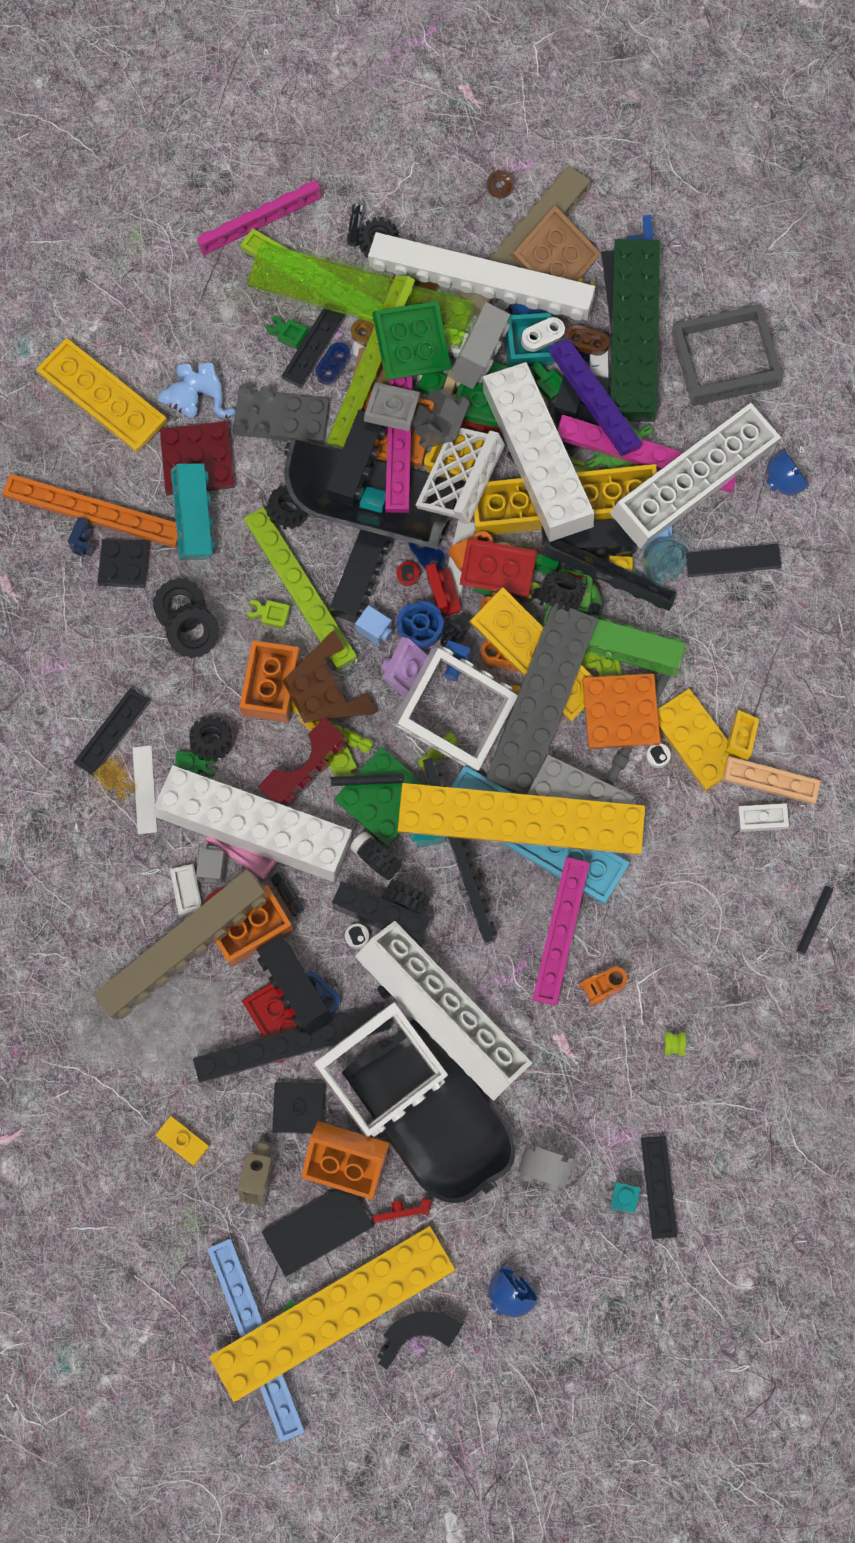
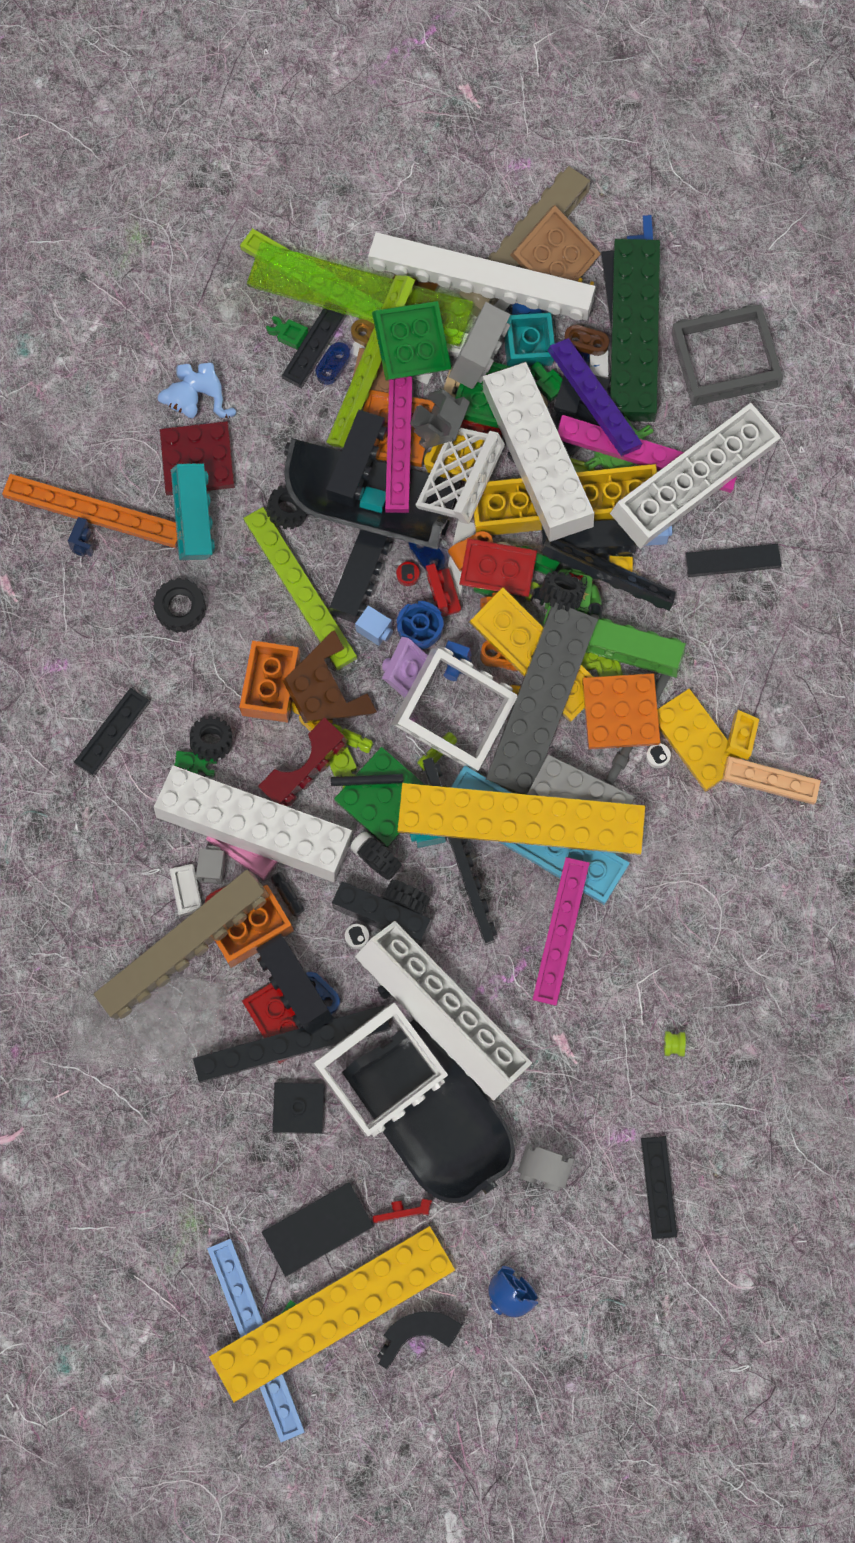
yellow plate [36,338,168,453] -> none
clear yellow plate [93,758,134,802] -> none
black plate [97,539,149,588] -> none
white sticker [133,746,157,834] -> none
yellow plate [155,1116,210,1167] -> none
black tyre [165,603,219,658] -> none
dark pink plate [197,180,321,256] -> none
dark grey hinge [232,384,329,444] -> none
dark tan torso [238,1143,273,1207] -> none
lime plate [246,600,290,630] -> none
orange brick [301,1121,390,1200] -> none
black axle [347,203,364,247] -> none
black tyre [359,217,399,258] -> none
light grey plate [364,382,420,431] -> none
green plate [417,372,447,395] -> none
black piece [440,612,472,647] -> none
reddish brown piece [486,170,514,199] -> none
white plate [521,317,565,352] -> none
orange piece [579,967,627,1007] -> none
teal brick [609,1182,640,1215] -> none
clear light blue cylinder [642,537,688,585] -> none
white plate [738,803,789,832] -> none
blue cylinder [766,449,809,496] -> none
black bar [796,886,833,955] -> none

